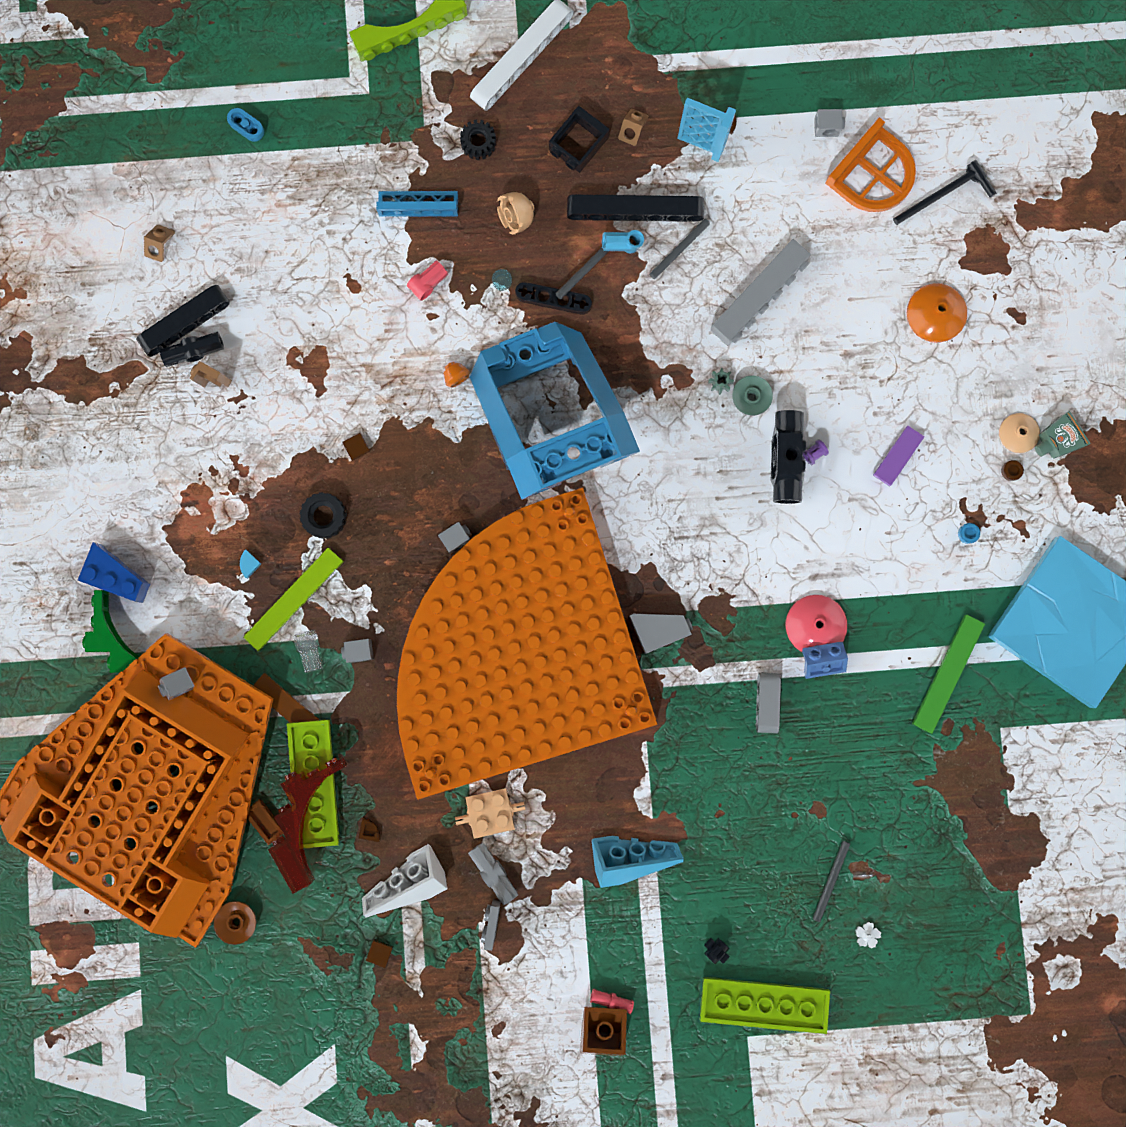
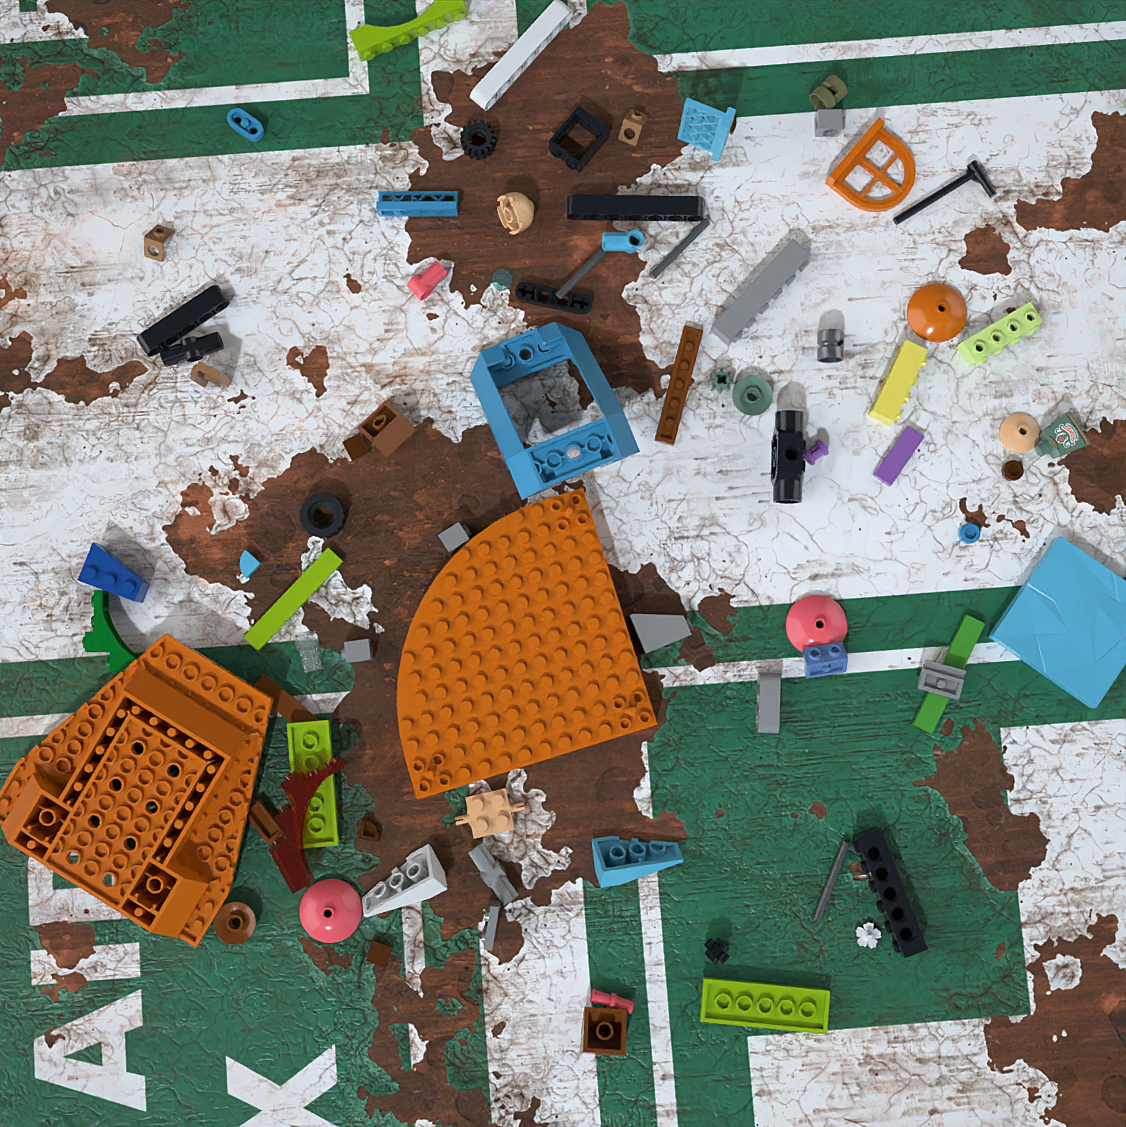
light grey brick [158,667,194,700] -> none
orange cone [443,362,470,388] -> none
none -> coral dish [299,878,363,943]
none -> dark orange slope [357,401,416,458]
none -> dark orange tile [654,325,703,446]
none -> olive wheel [809,75,848,111]
none -> flat silver wheel [817,329,844,363]
none -> black brick [852,826,928,958]
none -> light yellow brick [868,340,928,426]
none -> light grey plate [916,660,966,700]
none -> yellowish green brick [956,301,1043,367]

